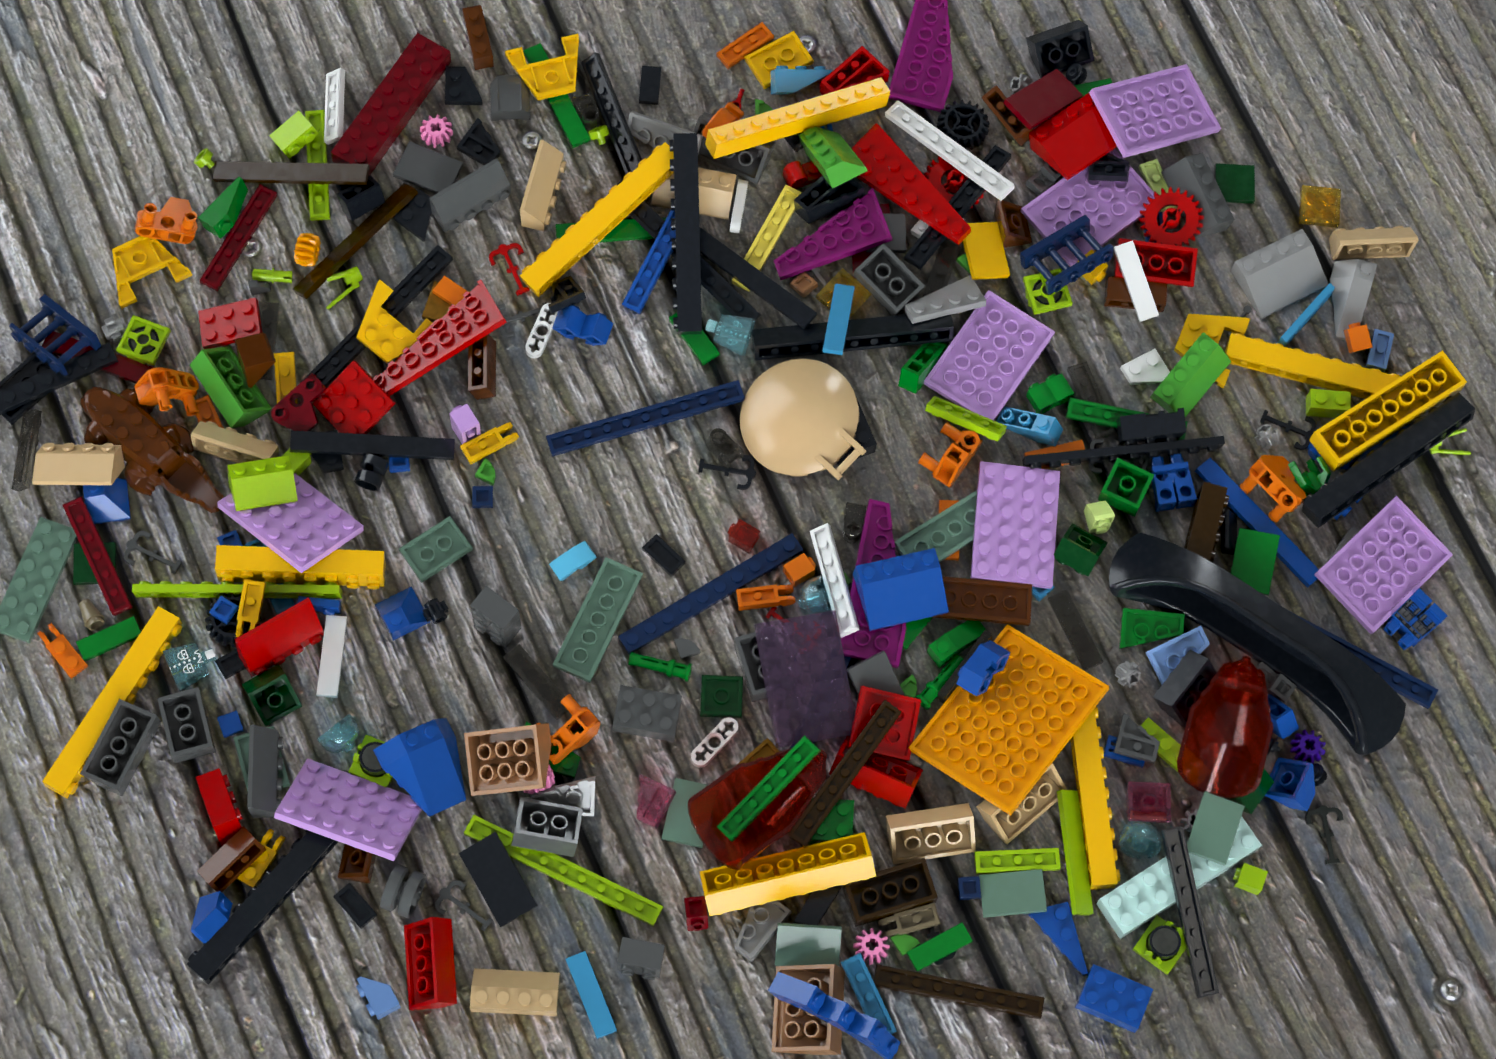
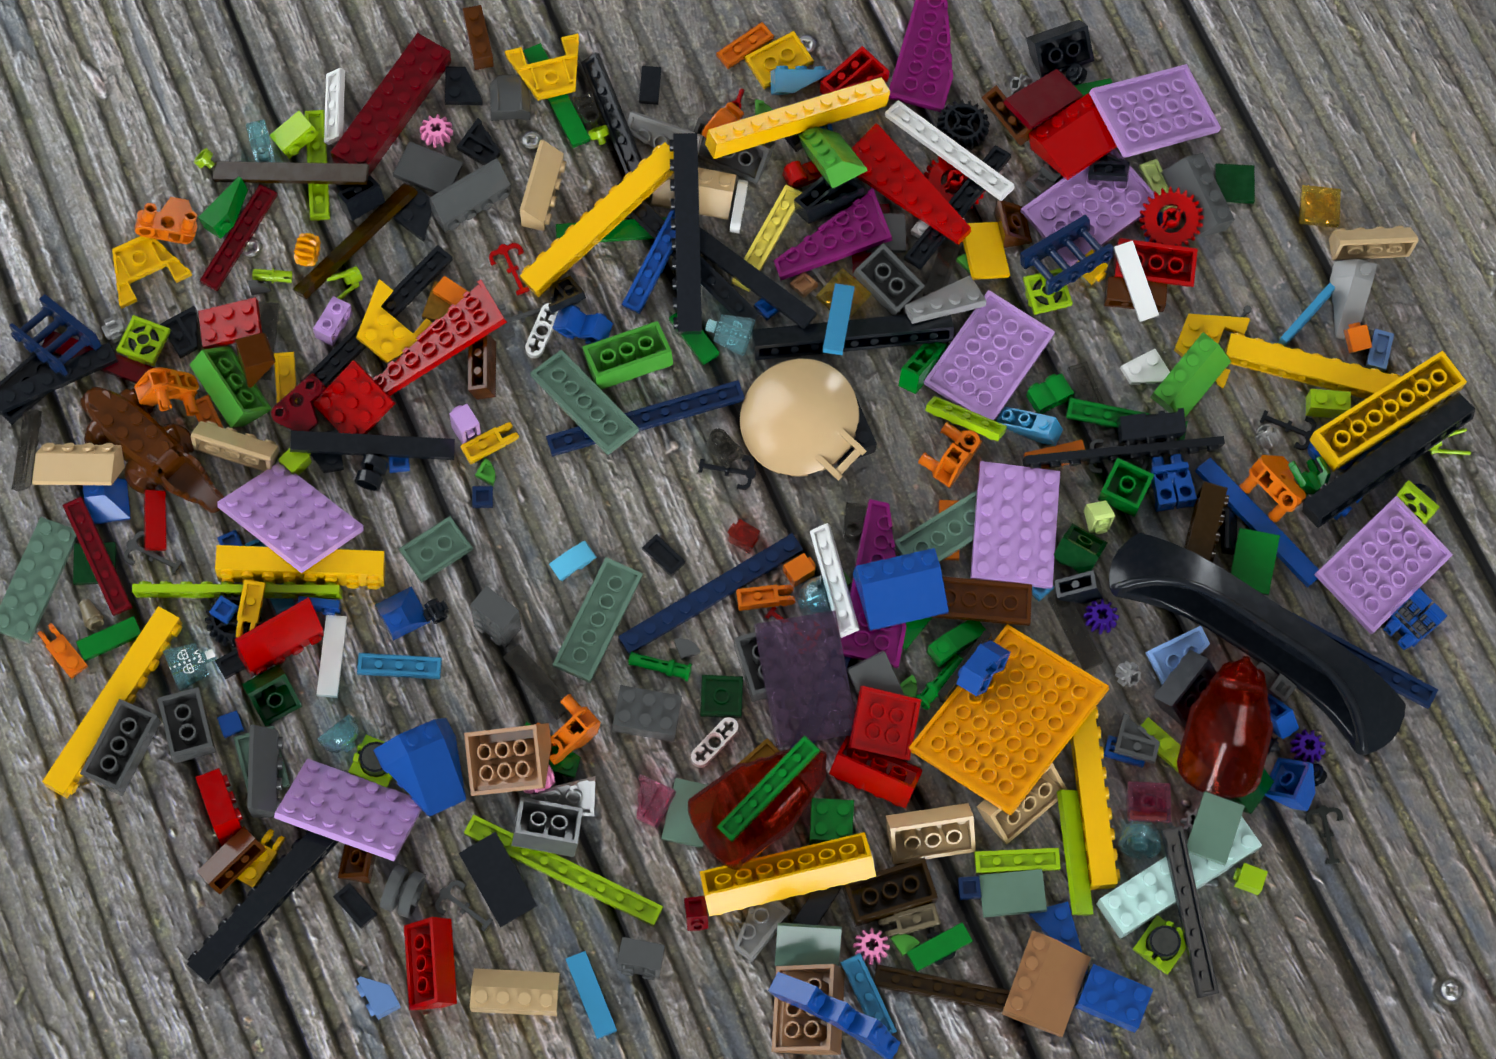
blue slope [191,891,233,944] -> none
lime slope [227,455,298,511] -> none
dark brown tile [787,700,902,848] -> none
green wing [1119,608,1185,649] -> none
light grey slope [1231,229,1328,319] -> none
none -> red tile [144,490,166,551]
none -> black wing [160,306,198,359]
none -> clear light blue torso [245,120,275,162]
none -> lavender brick [313,296,353,346]
none -> dark azure tile [357,653,442,679]
none -> sand green plate [530,350,639,455]
none -> bright green slope [583,321,673,390]
none -> blue tile [754,298,779,321]
none -> medium nougat slope [1002,930,1091,1037]
none -> black slope [1054,570,1103,604]
none -> dark purple gear [1083,599,1119,635]
none -> lime piece [1396,480,1440,525]

